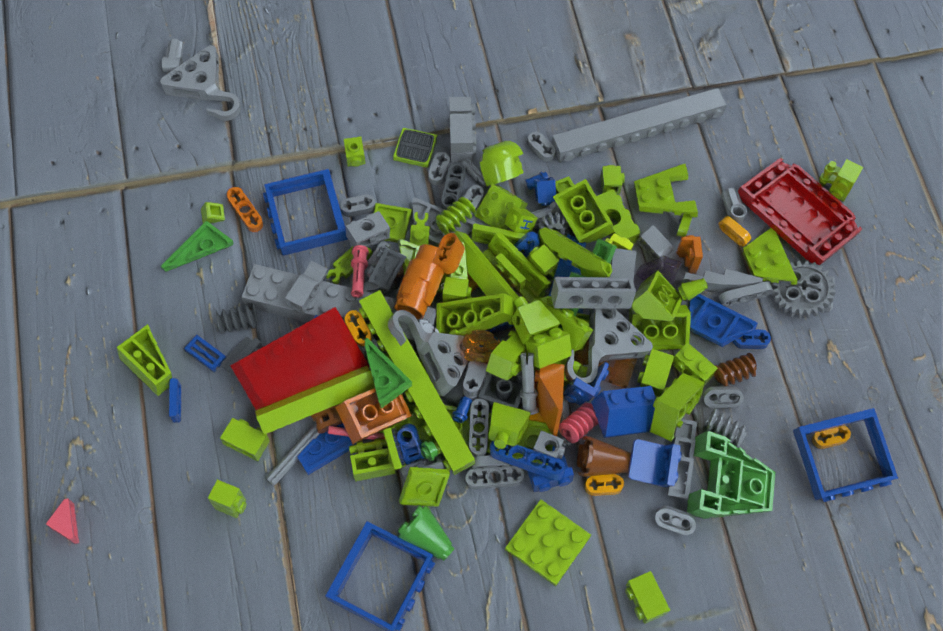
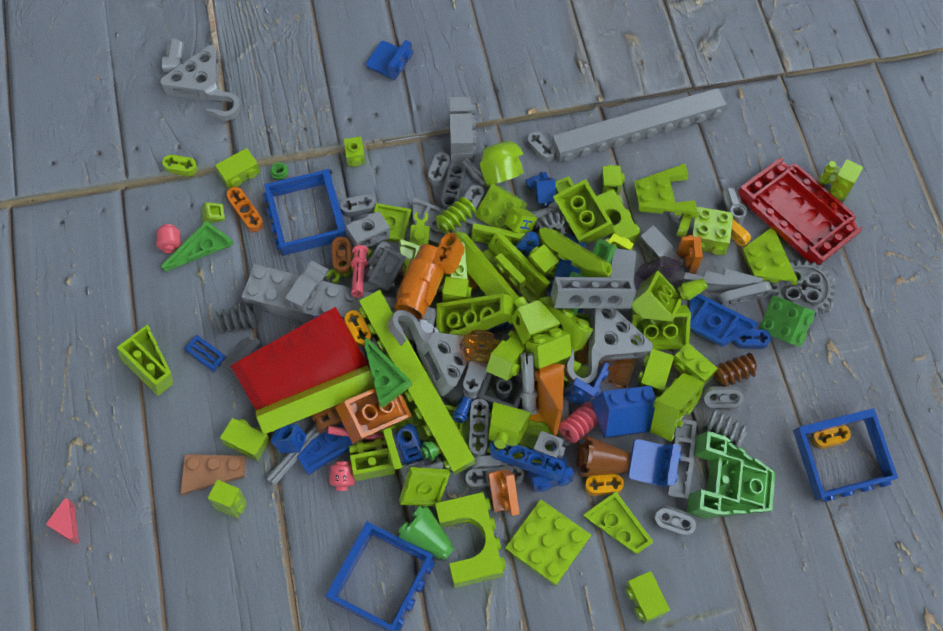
blue tile [169,378,181,423] -> none
tile [393,128,437,168] -> none
none -> coral head [156,224,181,253]
none -> lime beam [162,155,198,176]
none -> nougat wing [180,454,247,496]
none -> lime brick [215,148,261,189]
none -> bright green plate [270,162,289,180]
none -> blue brick [270,424,307,453]
none -> coral head [329,461,355,491]
none -> dark orange plate [332,237,352,274]
none -> blue bracket [366,40,413,80]
none -> lime arch [435,492,506,588]
none -> orange bracket [488,469,520,516]
none -> lime wing [583,492,654,555]
none -> lime bracket [692,207,733,255]
none -> bright green bracket [759,296,816,347]

